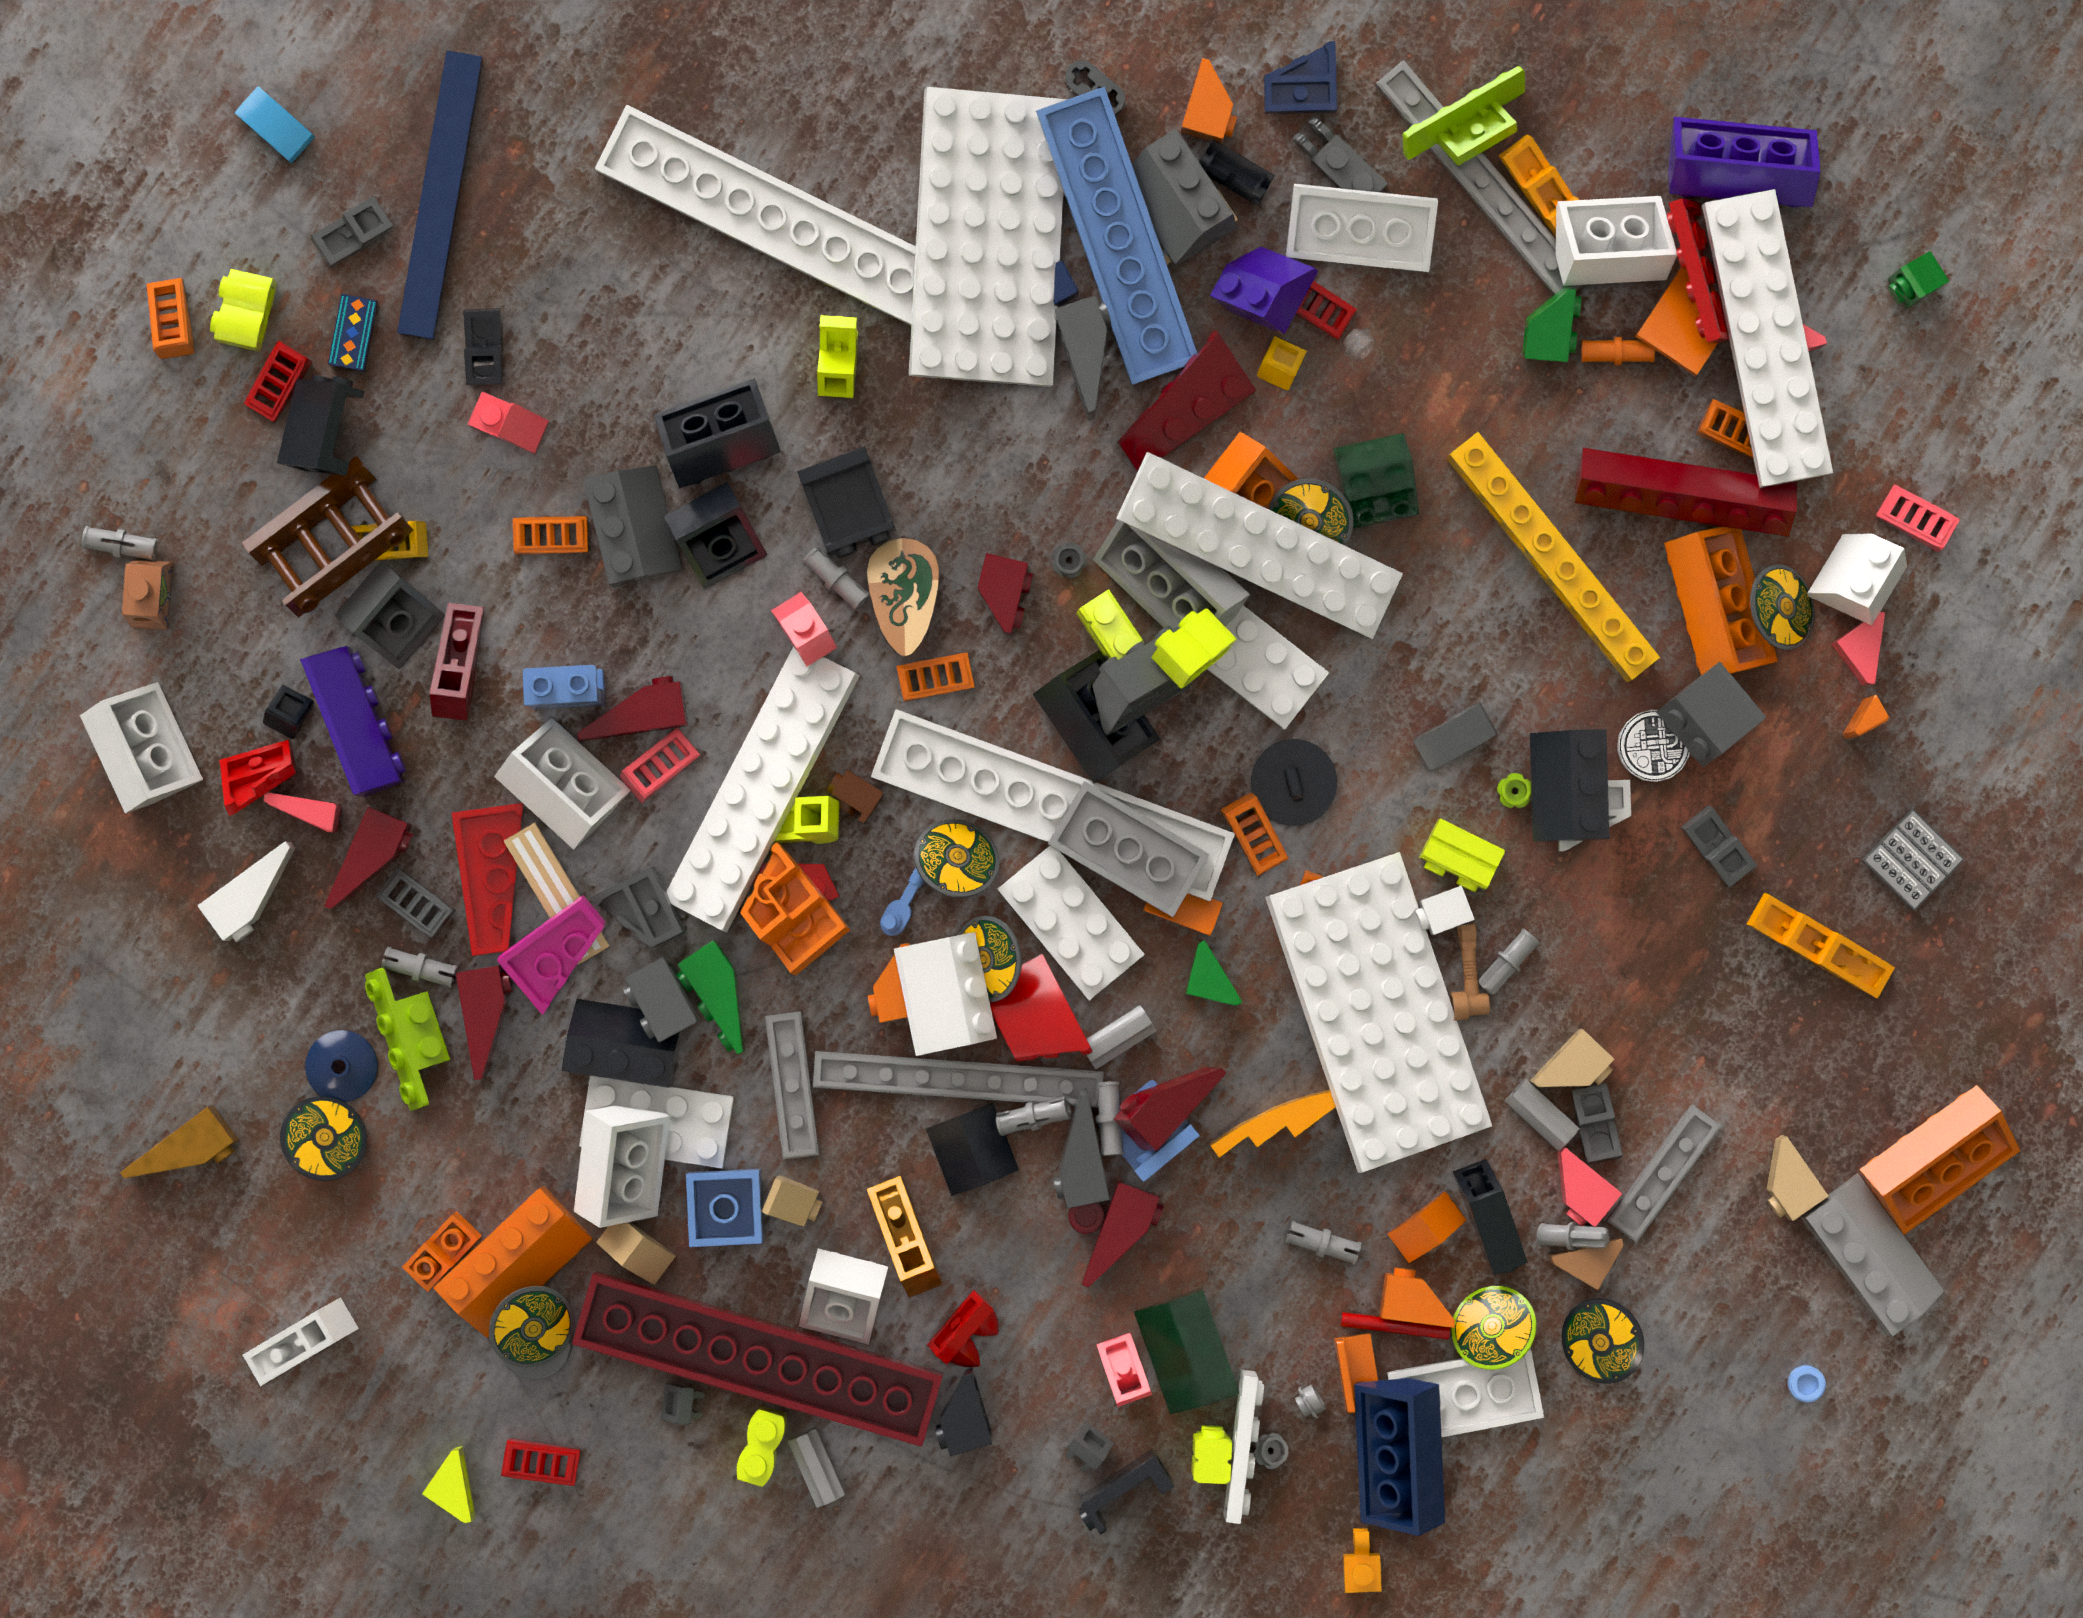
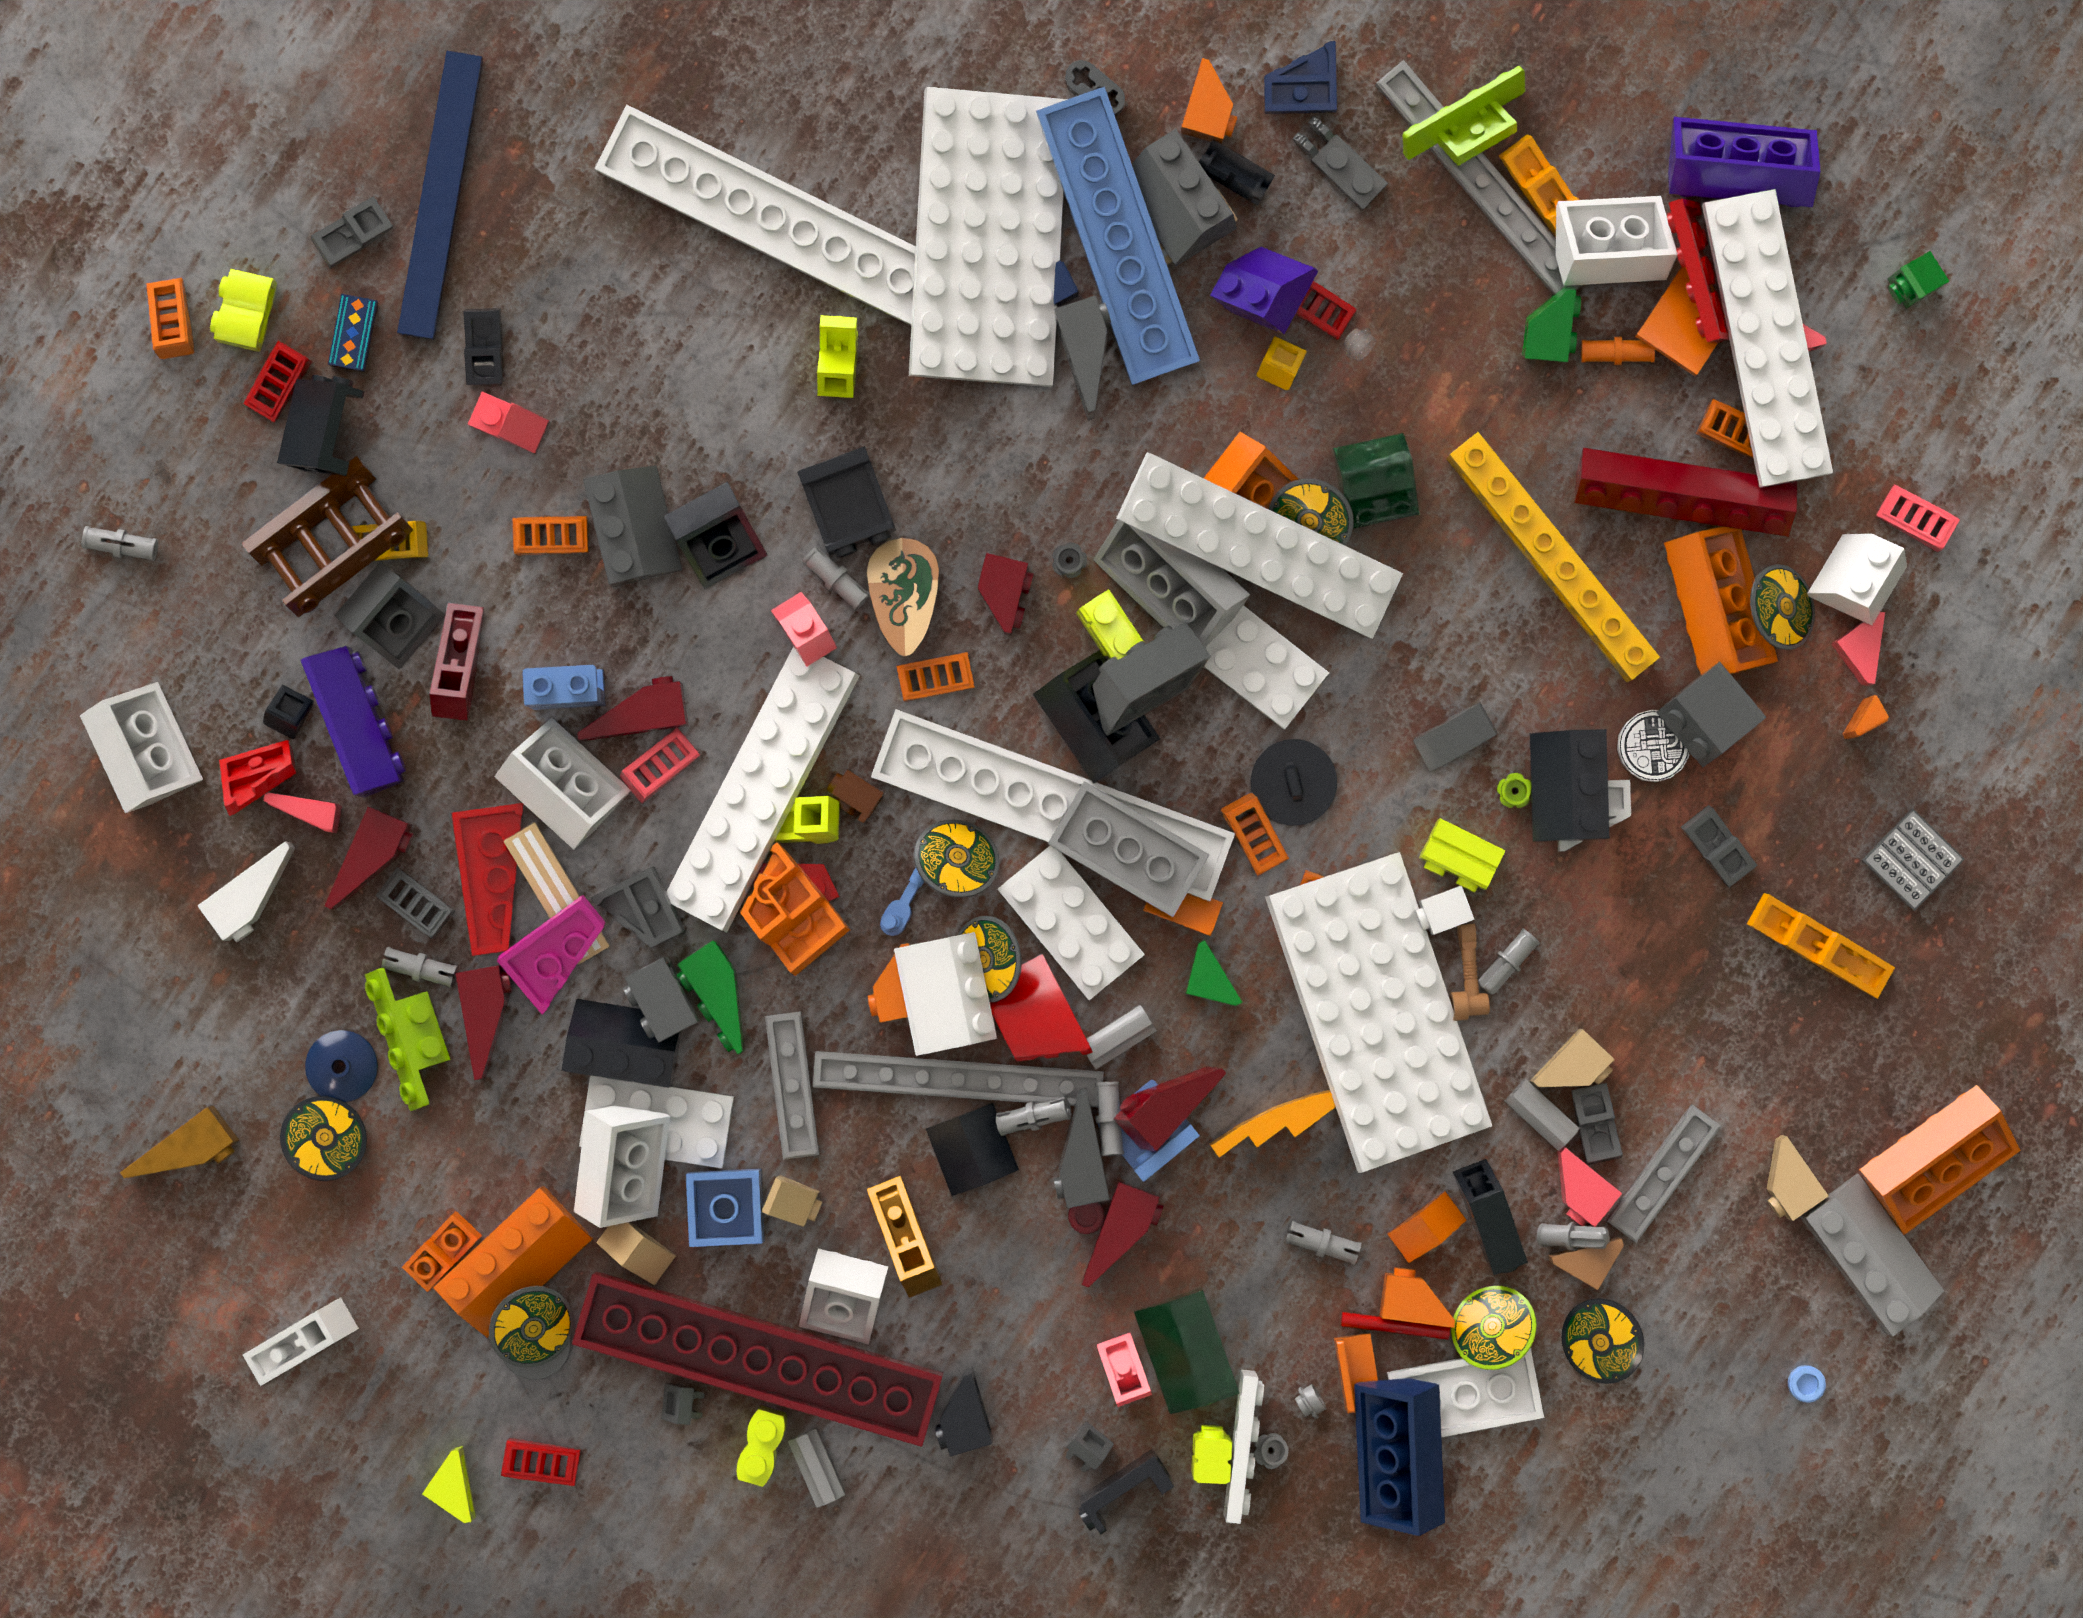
nougat torso [122,559,173,630] -> none
dark azure slope [234,86,315,164] -> none
black slope [654,378,781,489] -> none
red tile [927,1290,999,1367] -> none
dark red wing [1117,331,1256,472] -> none
neon yellow brick [1151,608,1237,689] -> none
white plate [1286,184,1438,272] -> none
light orange plate [1343,1528,1382,1593] -> none

